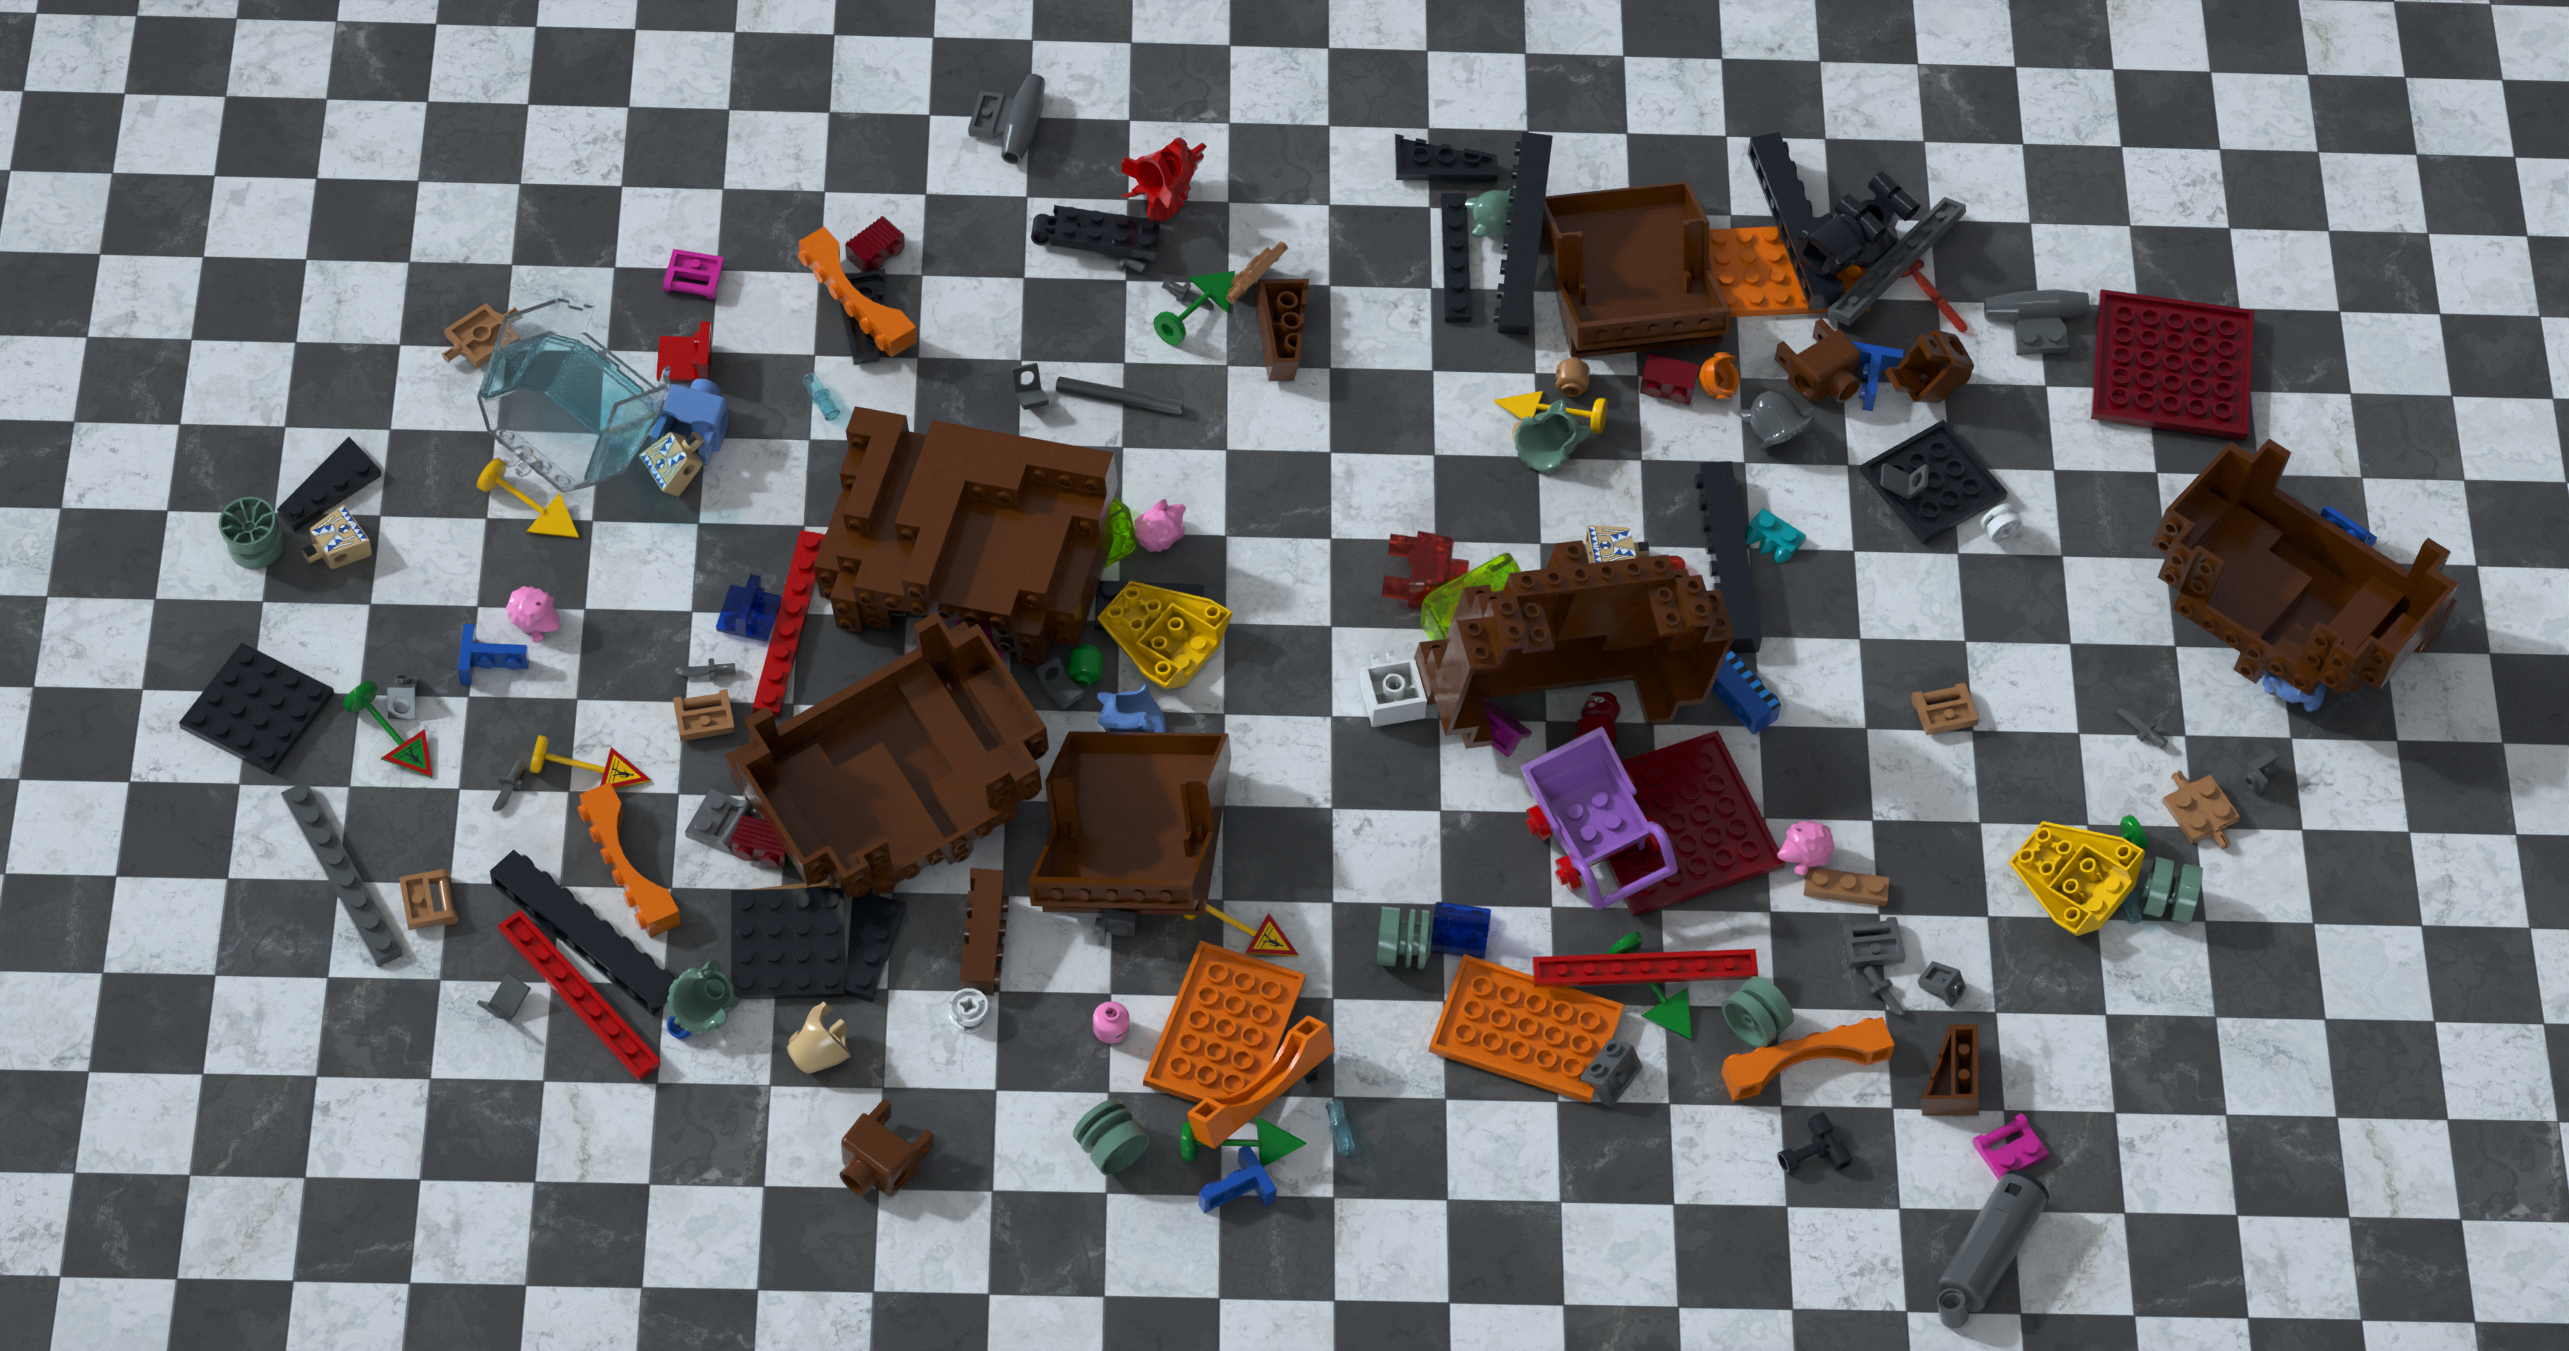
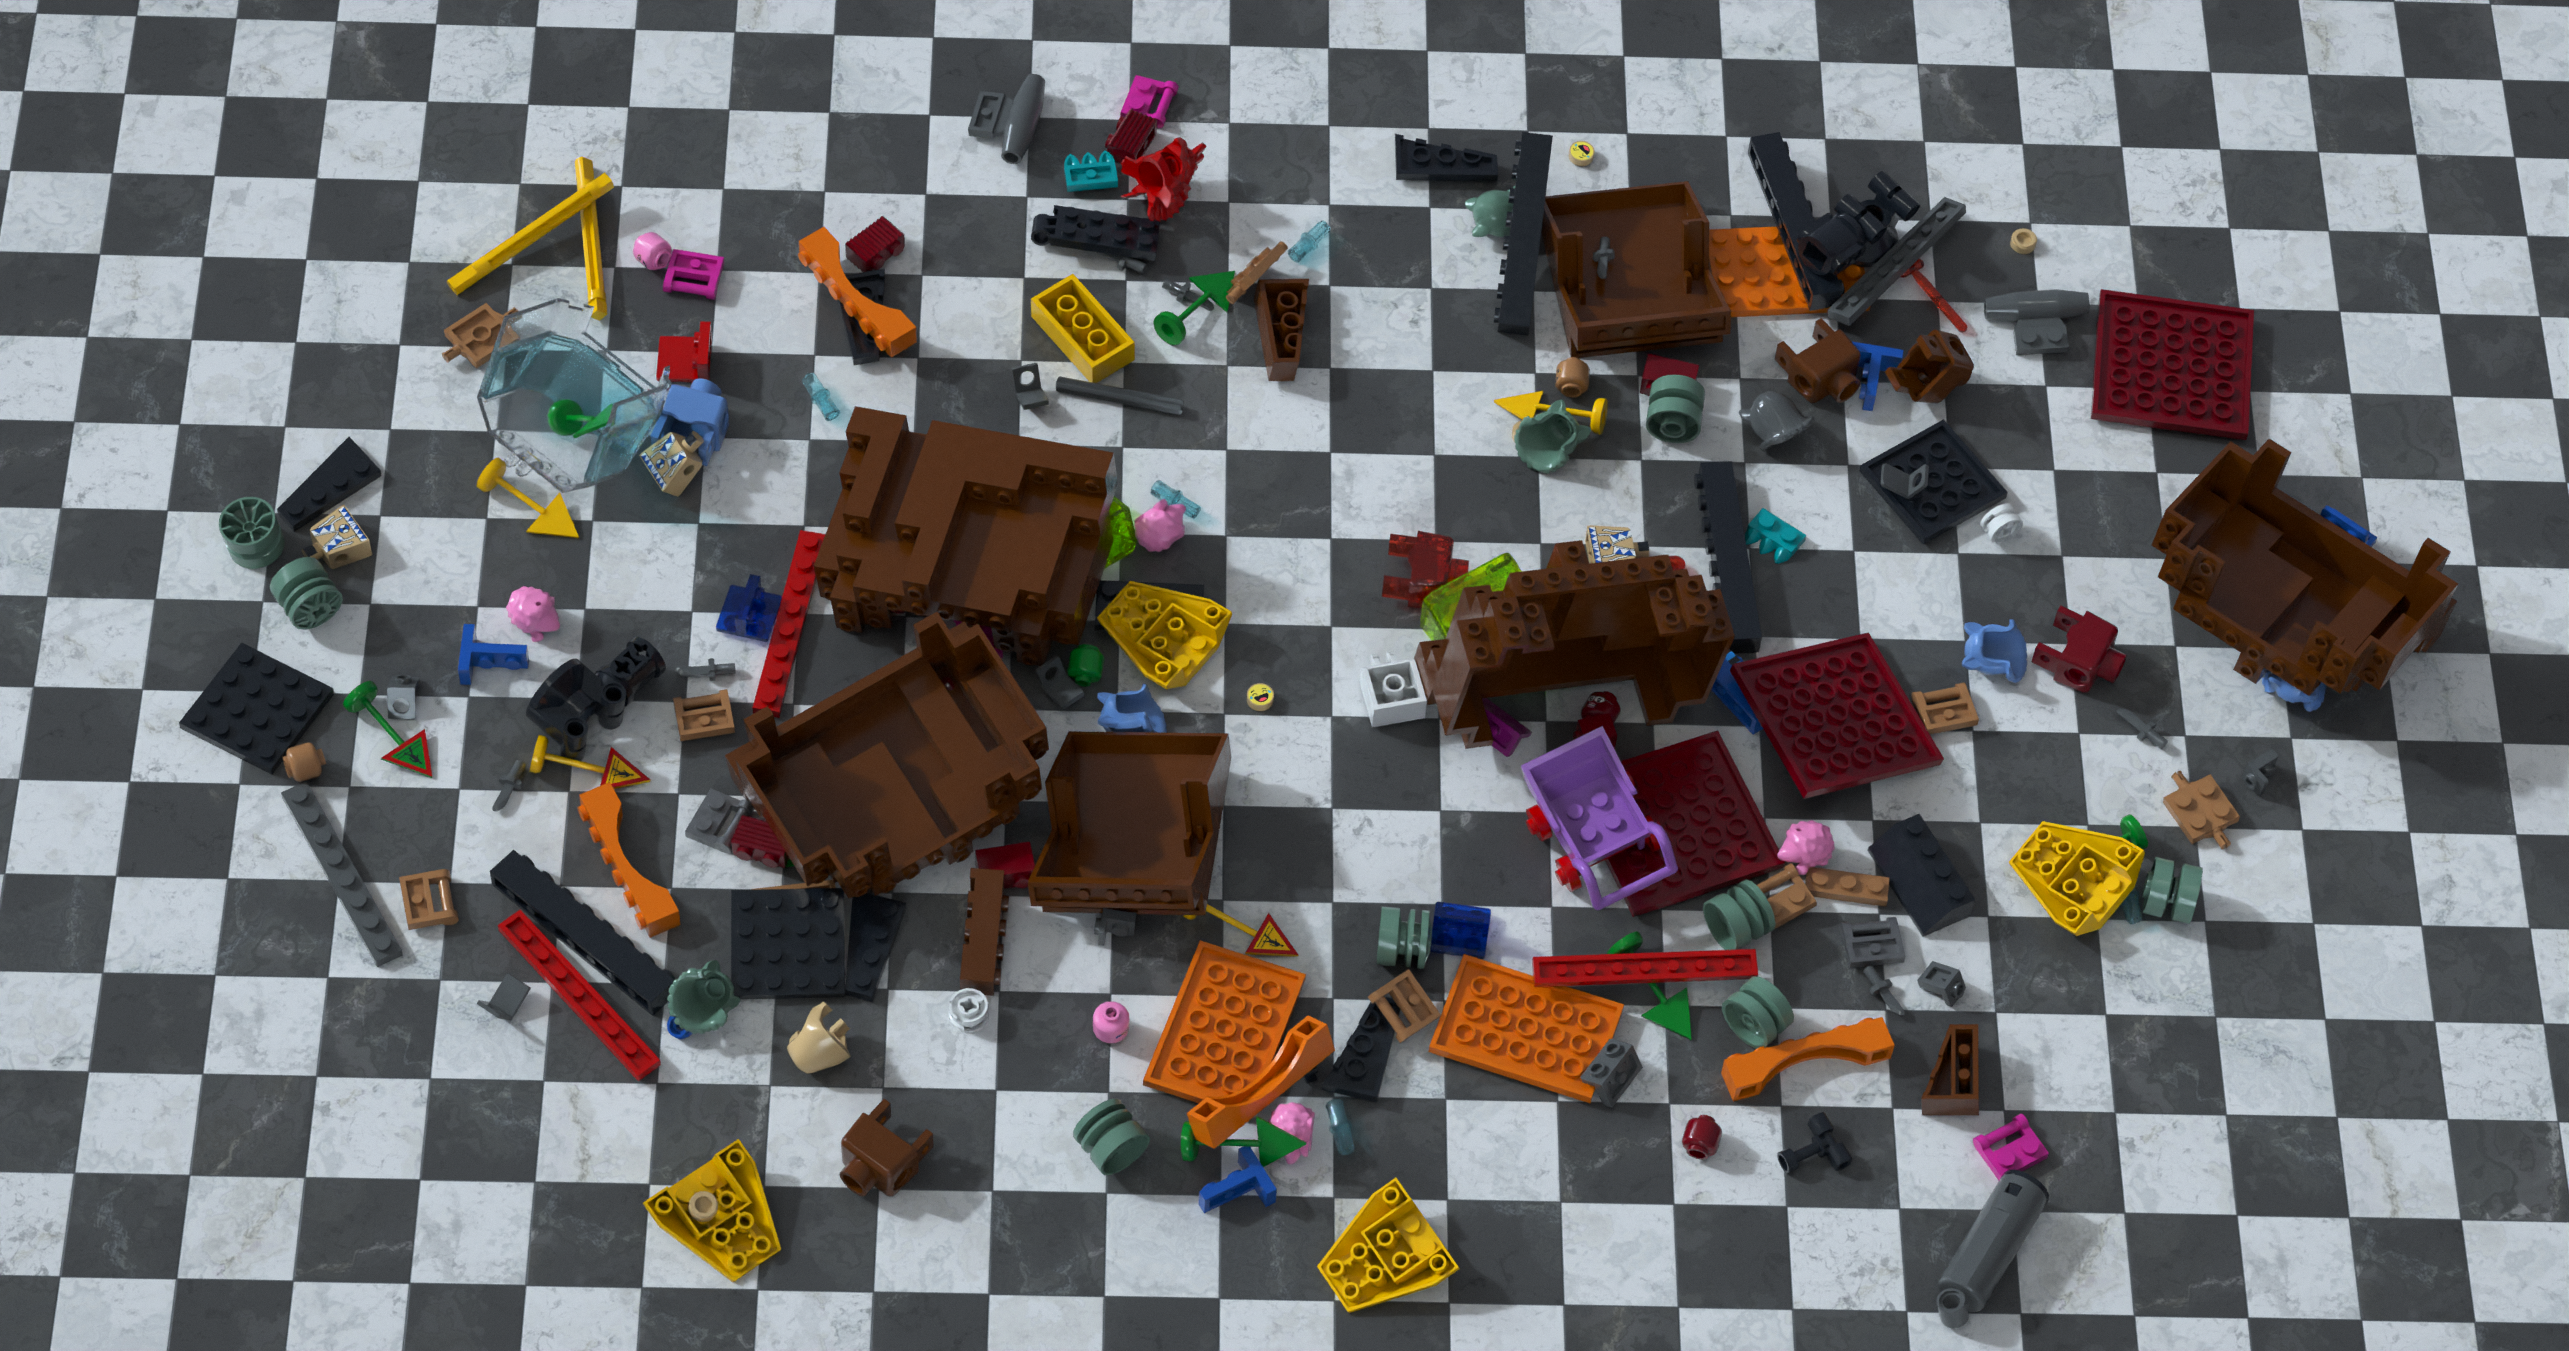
black plate [1440,193,1471,323] -> none
orange cap [1698,352,1739,400] -> none
none -> sand green wheel [270,557,343,630]
none -> medium nougat head [283,742,326,782]
none -> yellow piece [447,172,614,295]
none -> black piece [526,637,666,761]
none -> green piece [547,399,614,438]
none -> yellow piece [575,156,608,321]
none -> bright pink head [633,232,672,271]
none -> yellow wedge [643,1139,781,1282]
none -> tan tile [688,1191,718,1222]
none -> dark red brick [975,842,1035,889]
none -> yellow brick [1031,274,1135,383]
none -> teal plate [1064,151,1118,192]
none -> dark red brick [1105,109,1157,163]
none -> dark pink plate [1120,75,1179,128]
none -> clear light blue axle [1150,480,1201,519]
none -> tile [1247,683,1274,711]
none -> bright pink animal [1268,1102,1315,1164]
none -> clear light blue axle [1288,221,1331,263]
none -> yellow wedge [1317,1178,1460,1313]
none -> black wing [1322,996,1401,1102]
none -> medium nougat plate [1368,969,1441,1043]
none -> tile [1569,141,1595,166]
none -> dark grey piece [1593,237,1615,279]
none -> sand green wheel [1646,375,1705,443]
none -> dark red head [1682,1115,1722,1159]
none -> sand green wheel [1703,880,1776,950]
none -> dark red plate [1730,632,1944,799]
none -> medium nougat plate [1757,863,1817,929]
none -> black slope [1868,813,1975,937]
none -> medium blue hair [1962,619,2027,683]
none -> tan tile [2010,228,2037,254]
none -> dark red piece [2031,605,2127,693]

